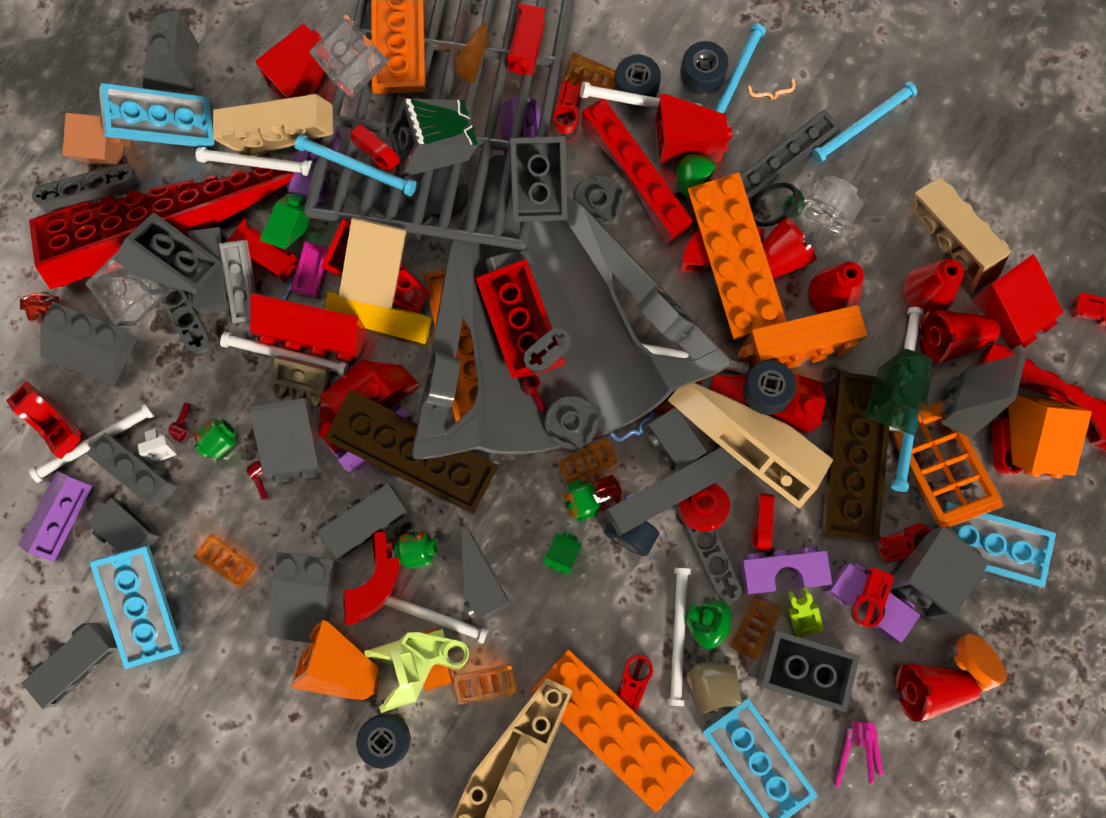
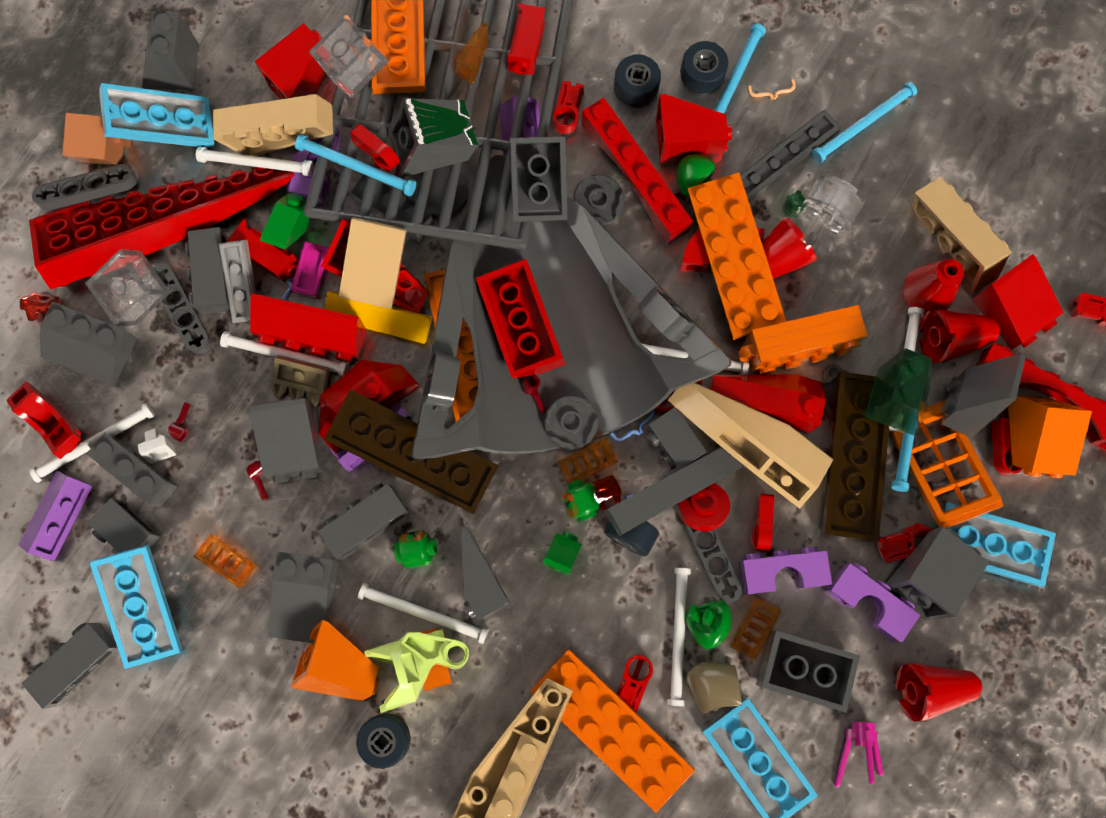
dark grey slope [113,212,222,294] -> none
green head [194,419,237,459] -> none
red arch [343,532,399,625] -> none
clear orange slope [453,664,516,705] -> none
dark grey beam [485,250,536,273] -> none
dark grey beam [524,328,571,373] -> none
clear orange slope [561,52,615,90] -> none
white bar [580,82,702,109] -> none
black wheel [743,360,796,415] -> none
black tyre [750,182,799,227] -> none
lime plate [788,587,824,637] -> none
red cone [808,261,864,314] -> none
red piece [851,568,894,627] -> none
orange tile [954,633,1007,691] -> none

